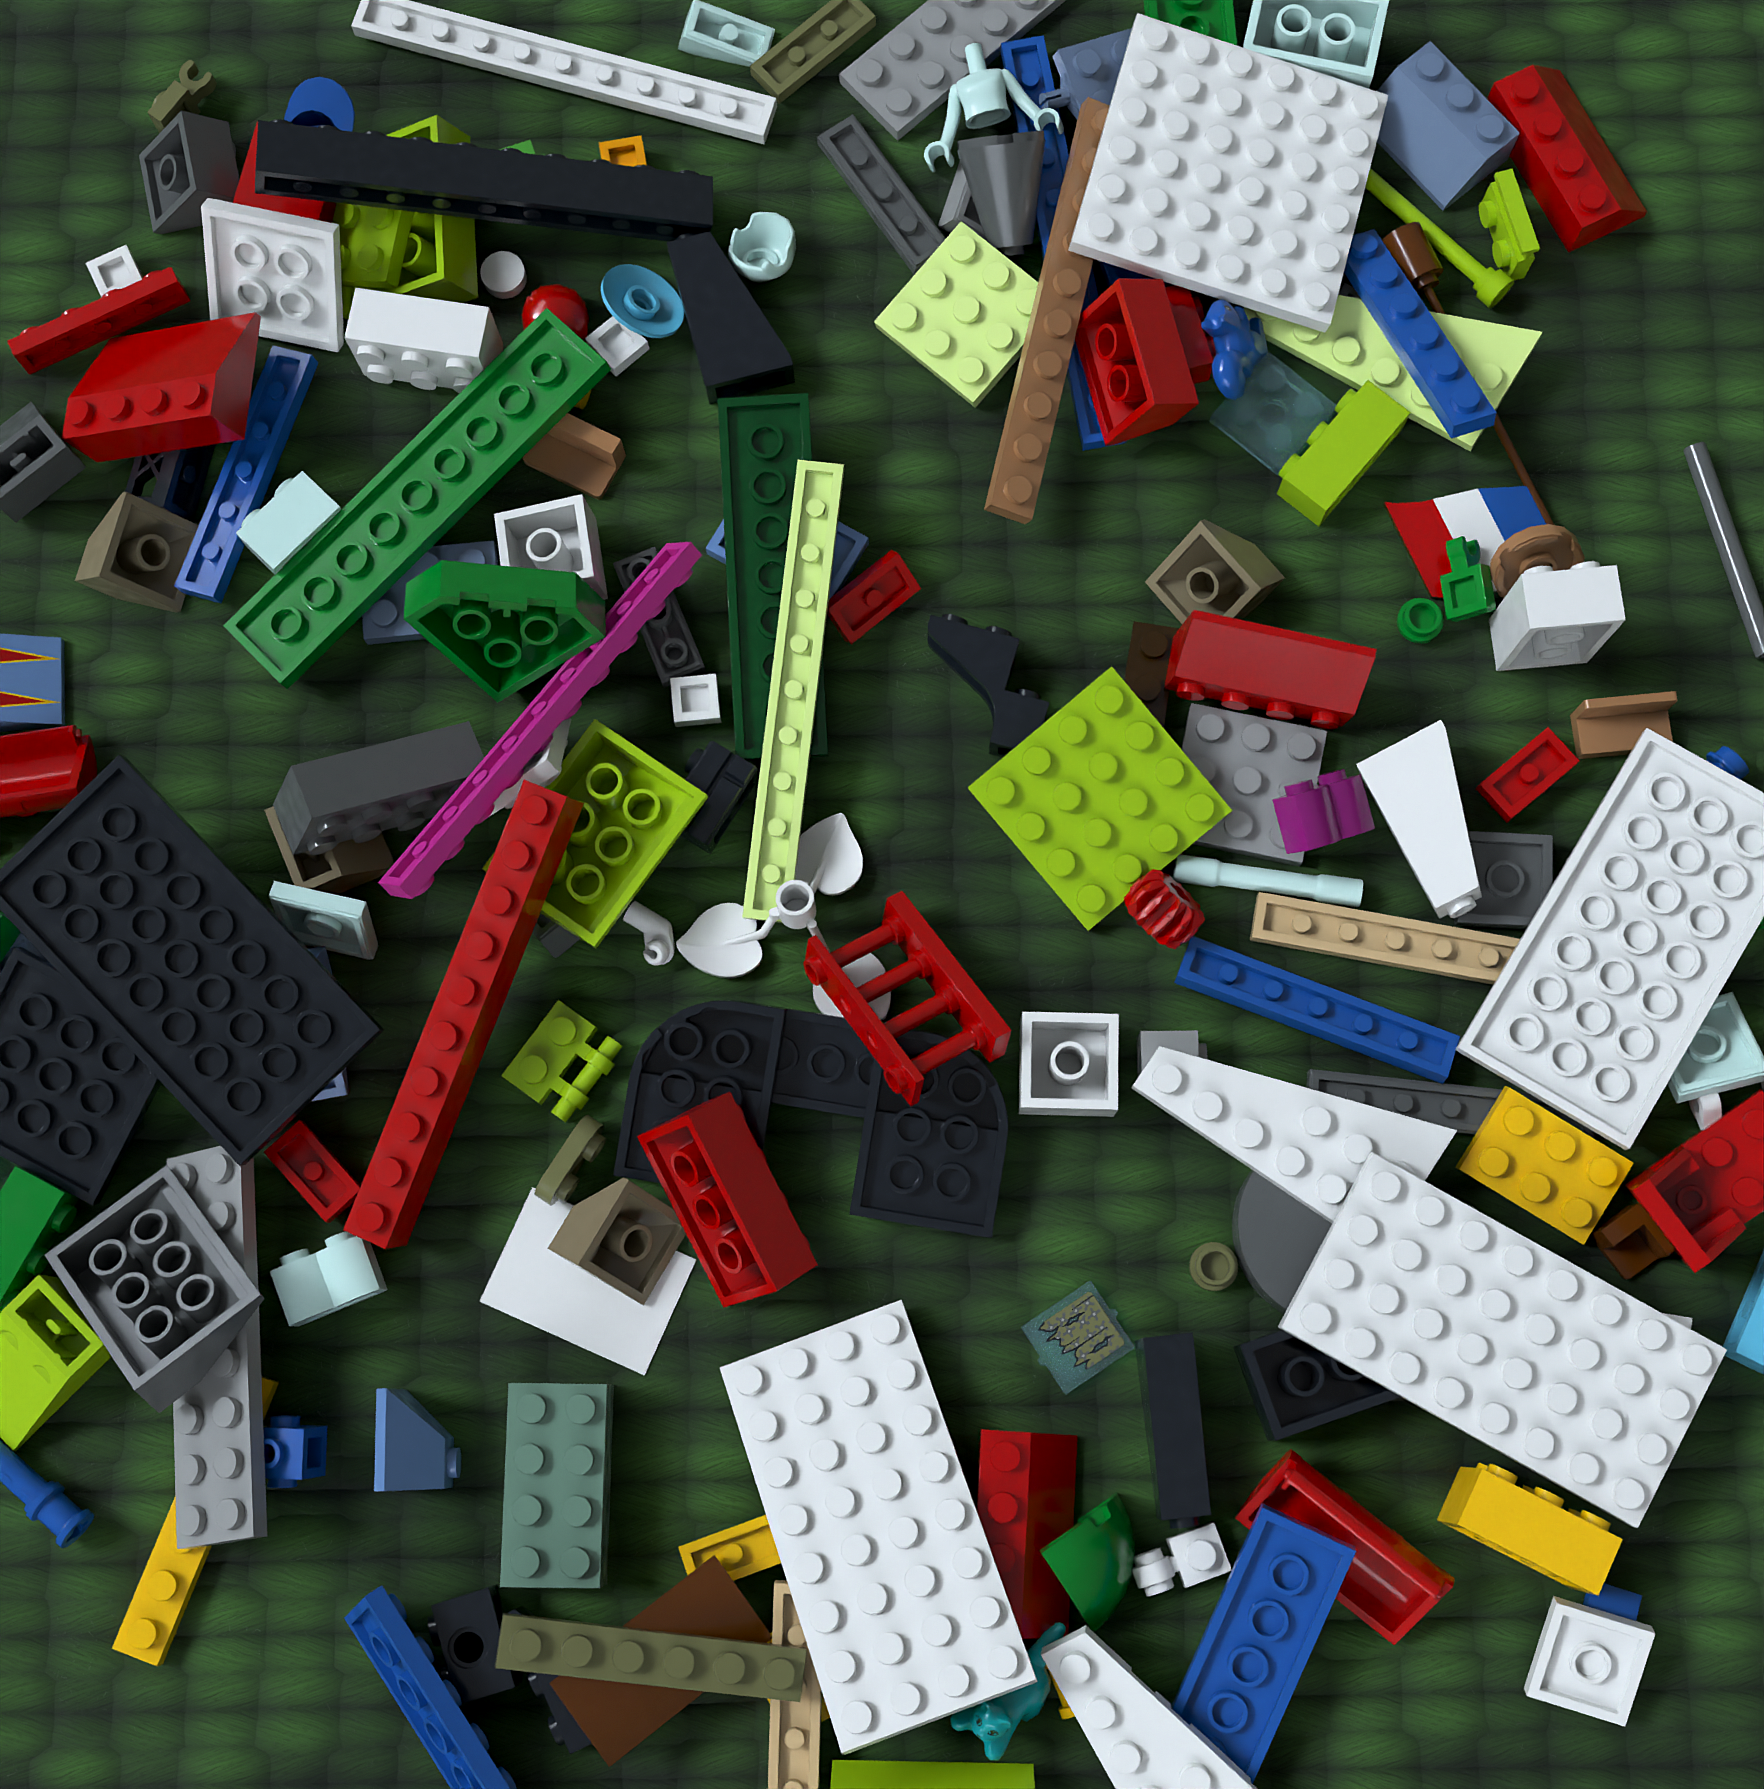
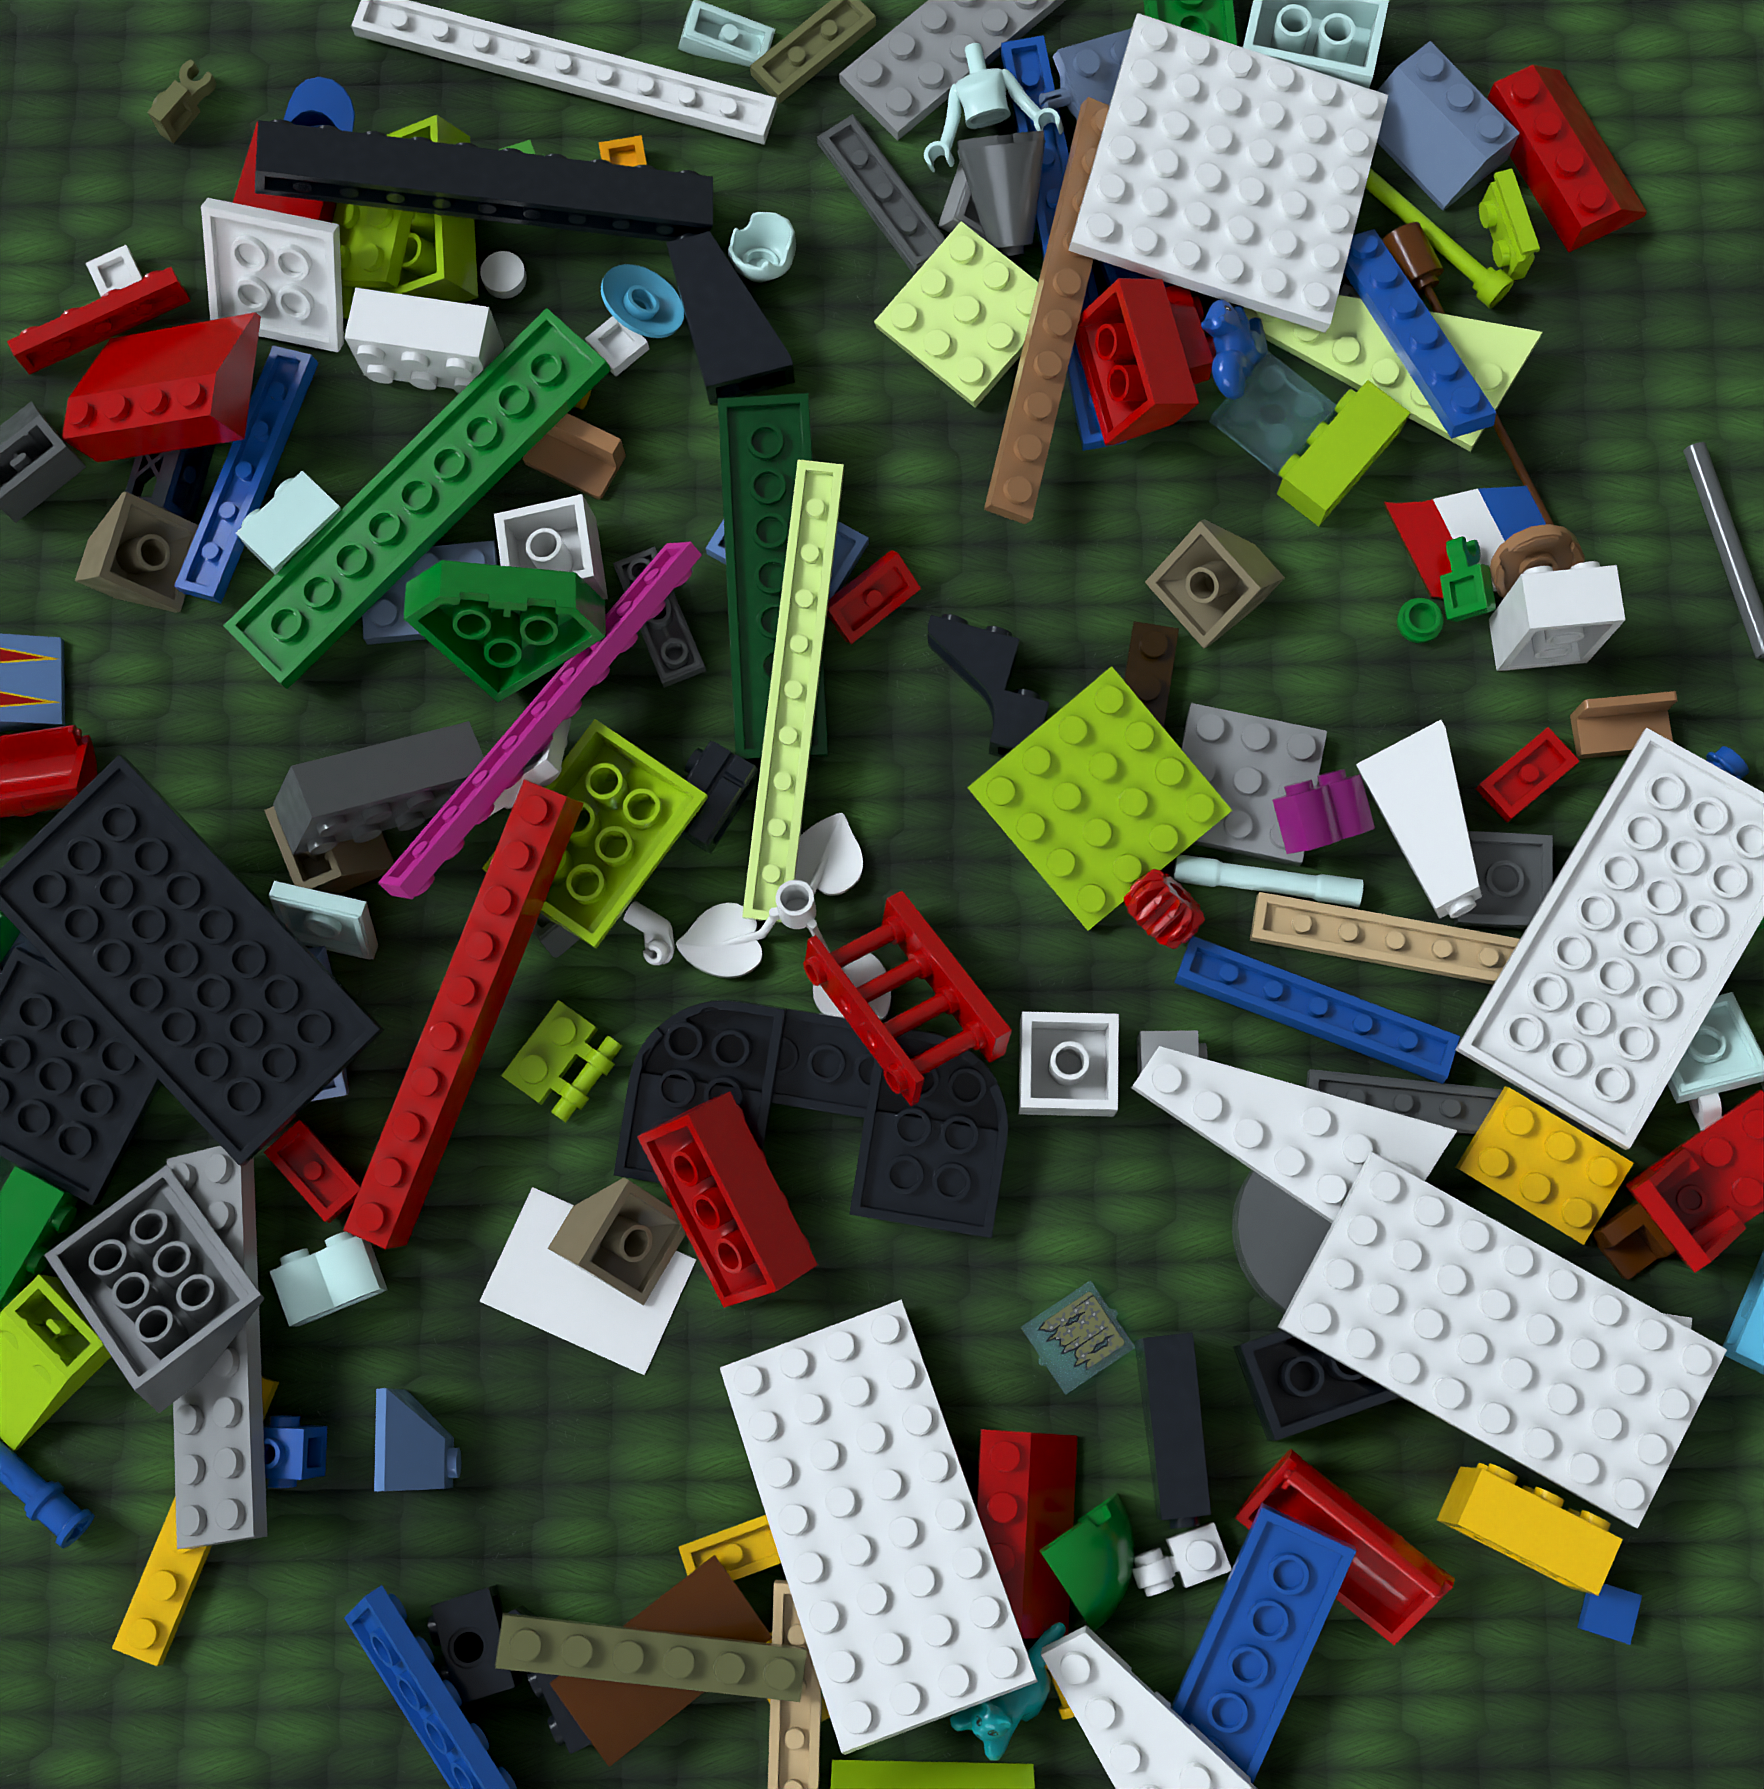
dark grey slope [139,111,240,234] -> none
sand green brick [500,1383,614,1588] -> none
red hair [522,284,589,342] -> none
olive plate [534,1115,607,1206] -> none
white plate [670,674,721,727] -> none
red slope [1164,610,1377,729] -> none
olive plate [1189,1242,1238,1291] -> none
white plate [1524,1596,1656,1726] -> none

